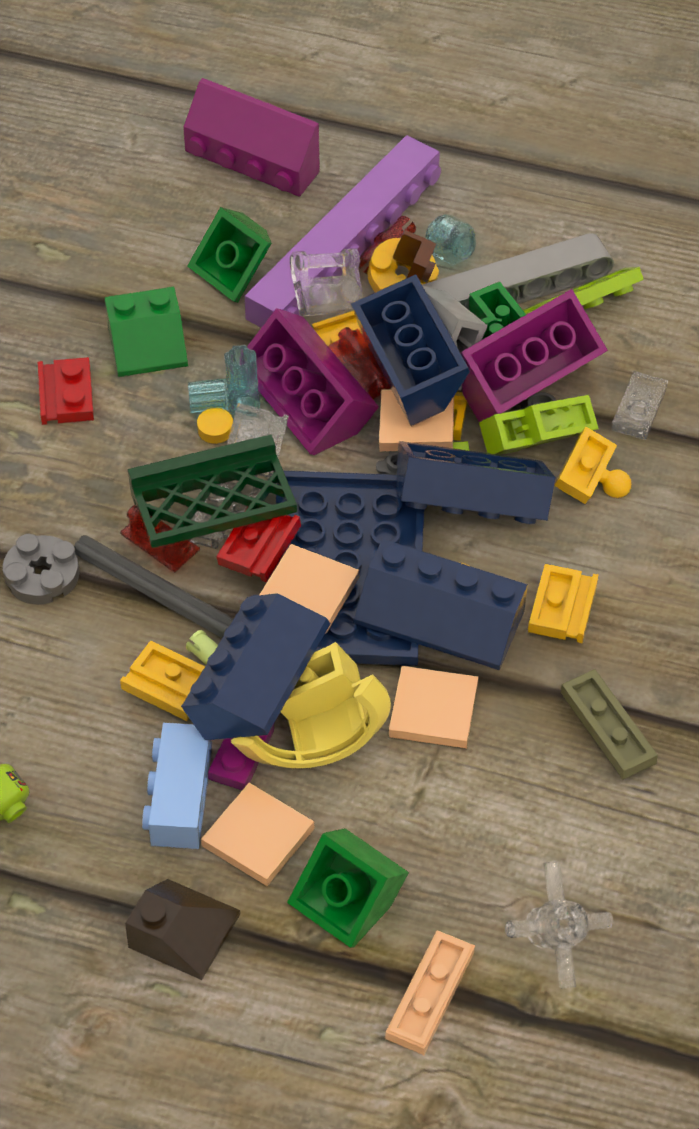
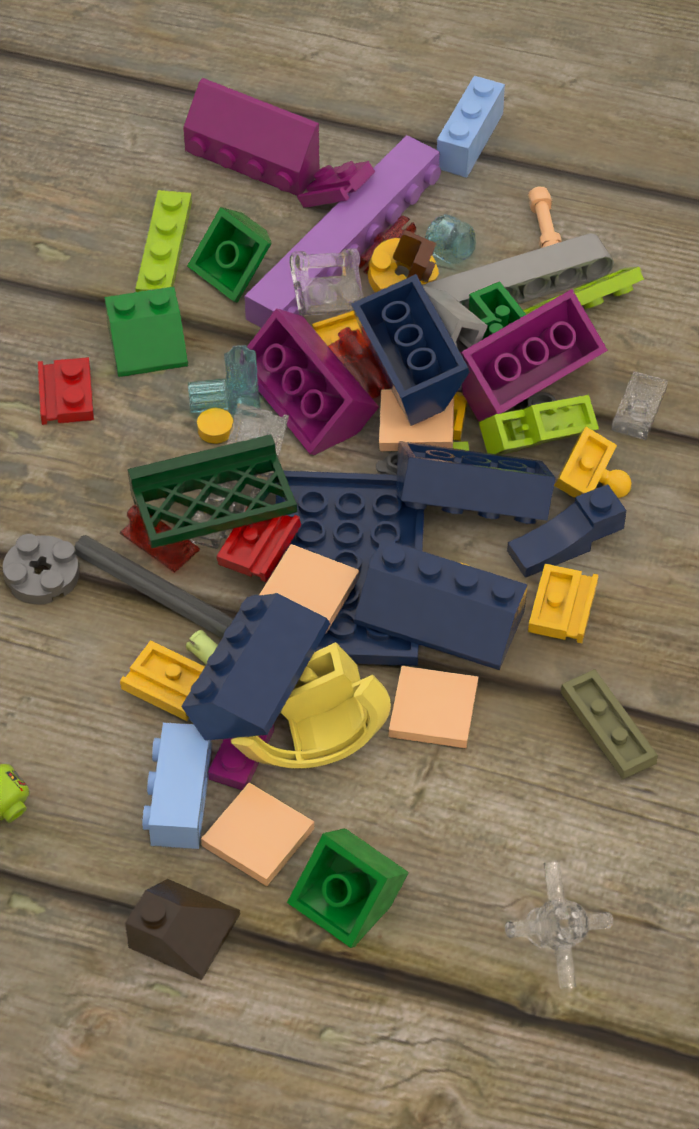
light nougat tile [385,930,475,1055] -> none
none -> lime plate [135,190,192,292]
none -> magenta plate [297,161,375,208]
none -> light blue brick [437,76,505,178]
none -> dark blue slope [507,484,627,578]
none -> light nougat bar [528,186,562,248]

